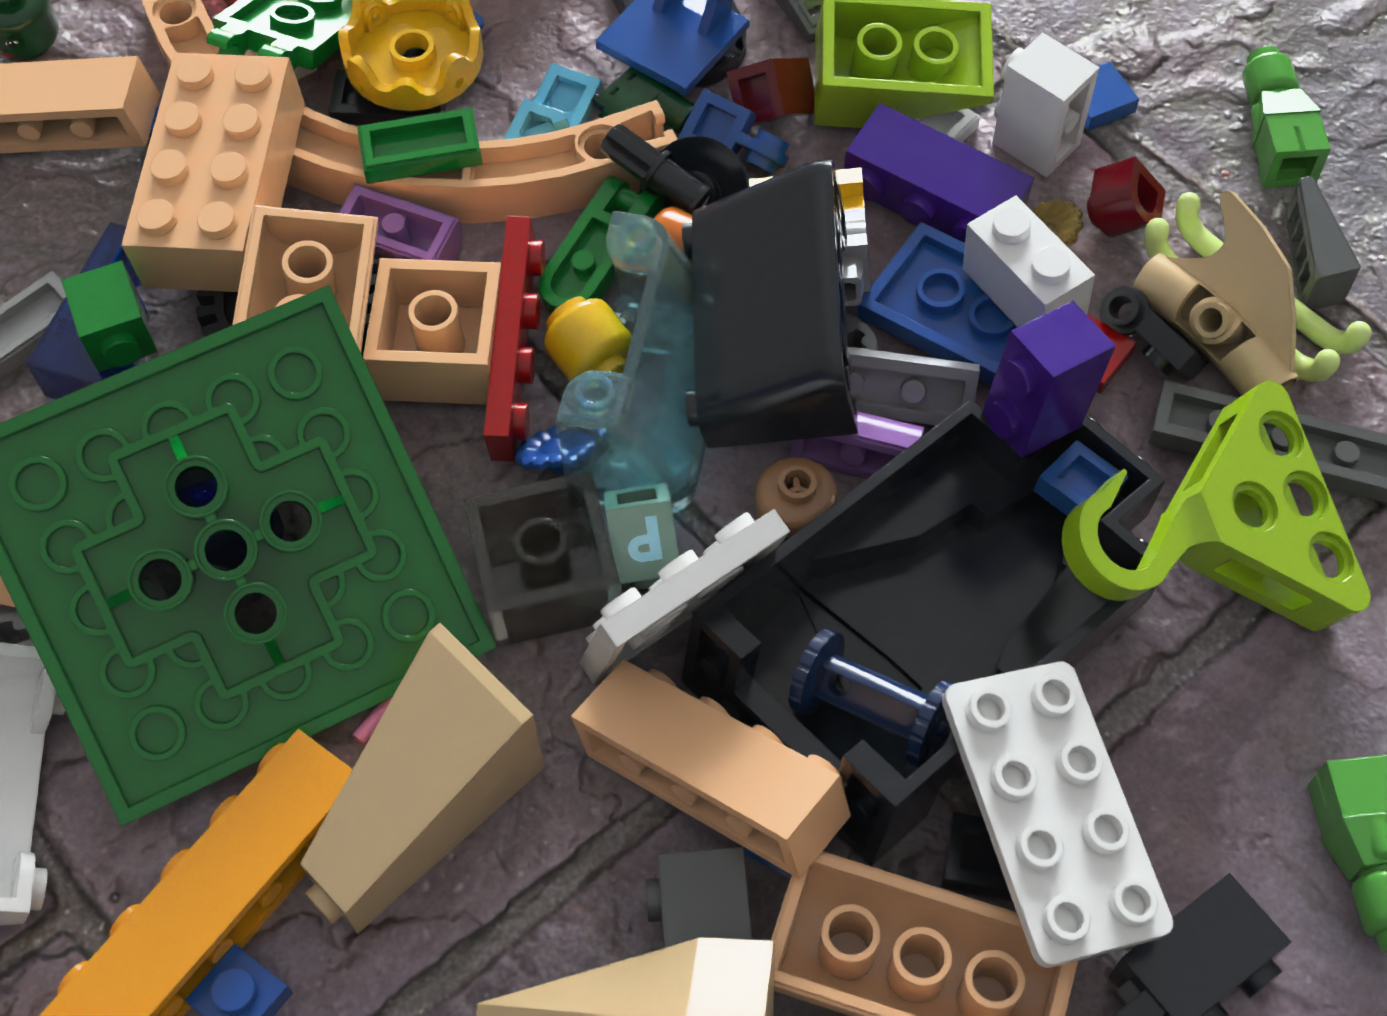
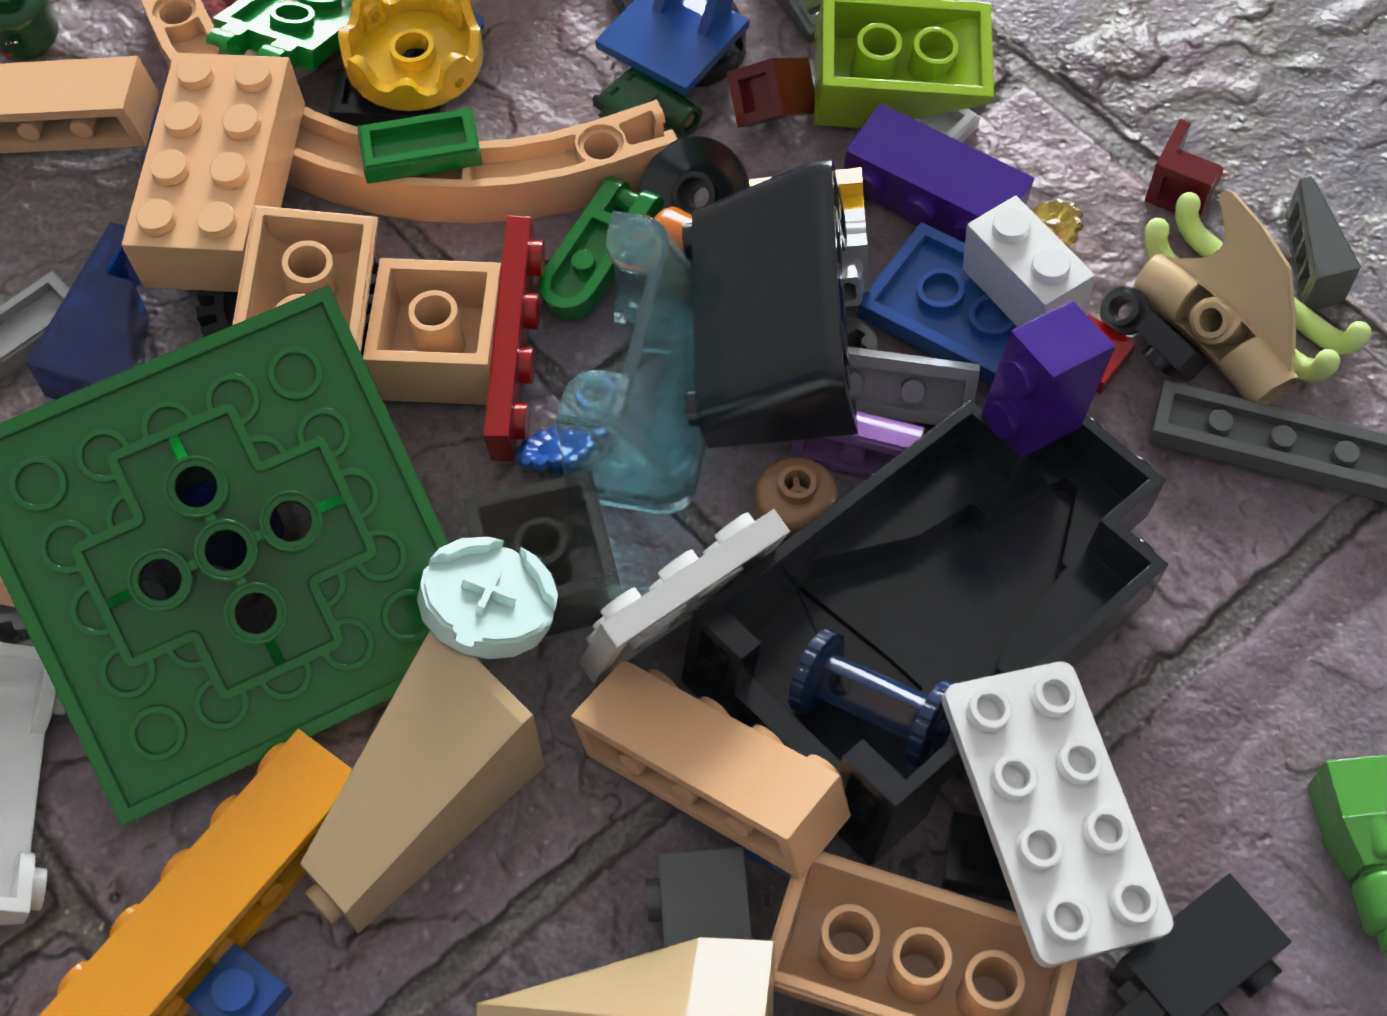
green brick [61,260,158,372] -> none
medium lavender brick [339,184,462,261] -> none
bright pink piece [352,697,393,746] -> none
medium azure slope [504,63,605,140] -> none
yellow head [544,297,634,388] -> none
black axle [600,124,712,215] -> none
sand green brick [603,483,679,589] -> none
blue plate [677,88,790,176] -> none
white brick [992,32,1100,178] -> none
blue plate [1034,440,1129,516] -> none
lime piece [1062,380,1371,632] -> none
blue tile [1085,61,1139,131] -> none
dark red plate [1087,156,1166,237] -> none
bright green piece [1242,46,1331,188] -> none
none -> light aqua tile [417,537,558,659]
none -> dark red panel [1144,118,1224,218]

